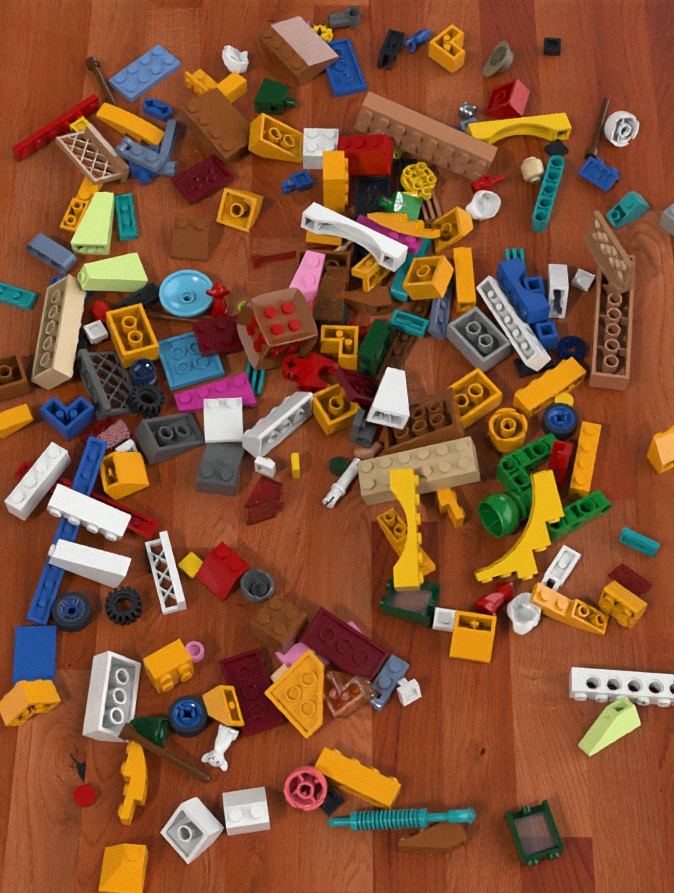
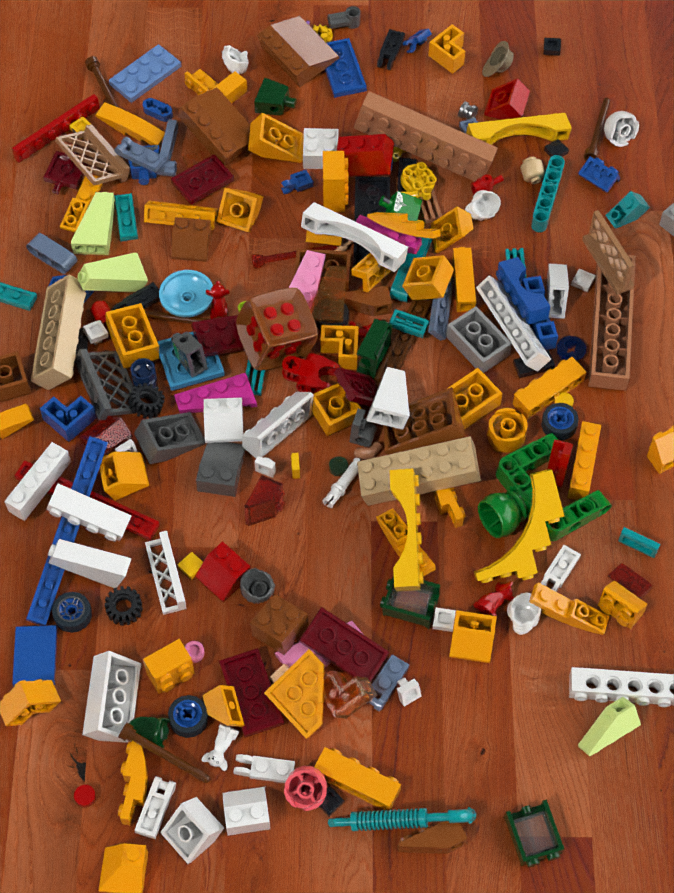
none -> dark red plate [43,145,89,195]
none -> white plate [134,776,176,839]
none -> light orange fence [144,201,218,230]
none -> dark grey torso [171,332,208,378]
none -> white hinge [233,754,295,783]

